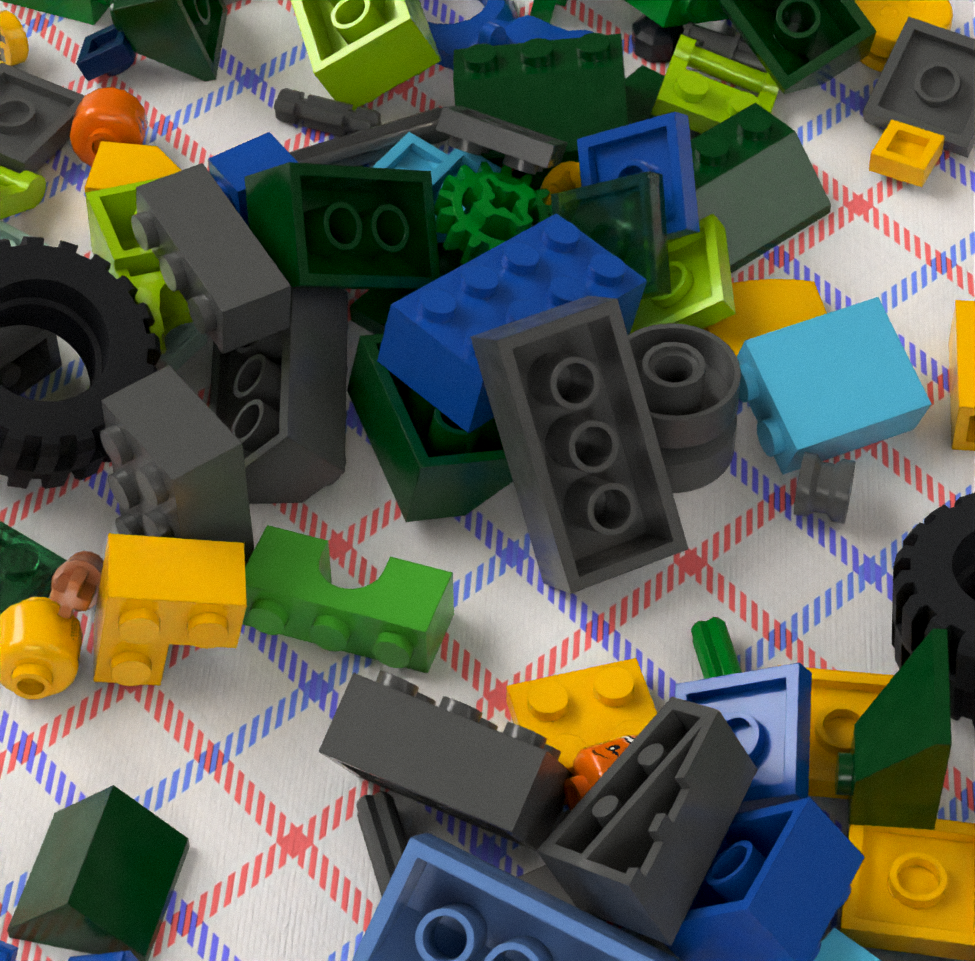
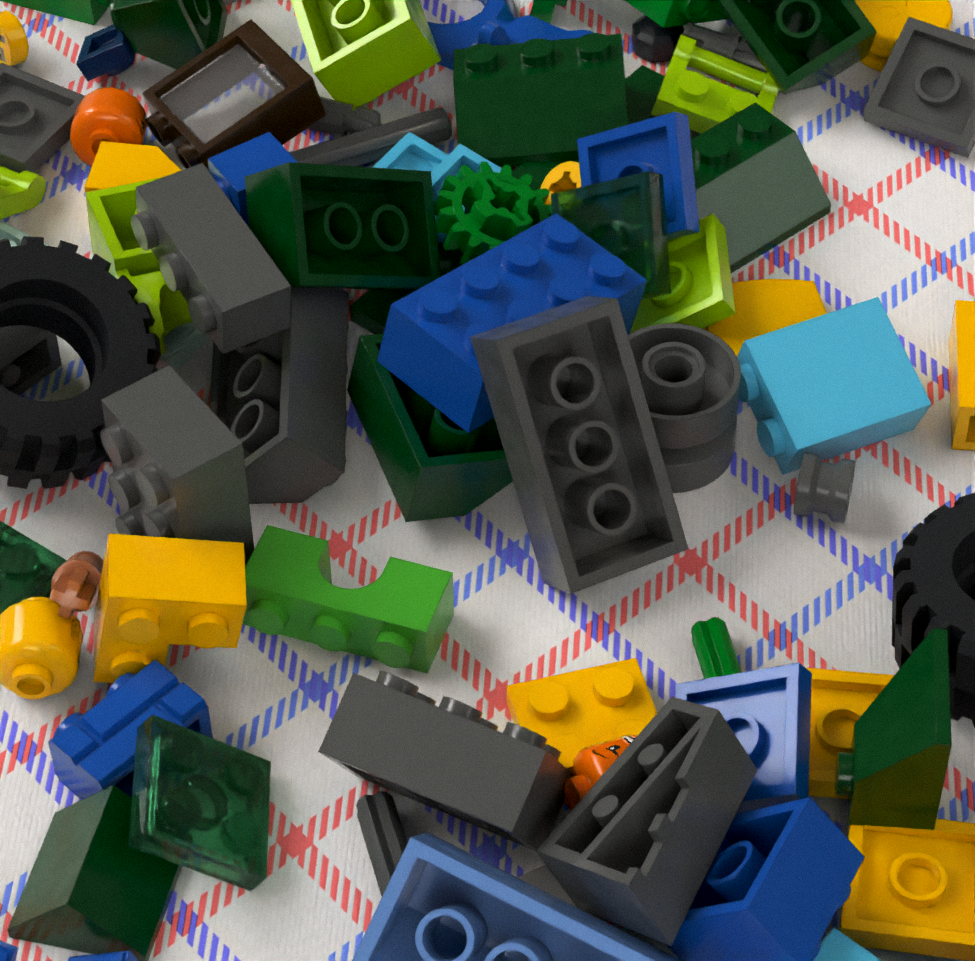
dark grey plate [435,105,568,175] -> none
yellow plate [869,119,945,187] -> none
none -> blue brick [48,660,213,801]
none -> clear green plate [128,715,271,891]
none -> dark brown window [142,19,326,171]

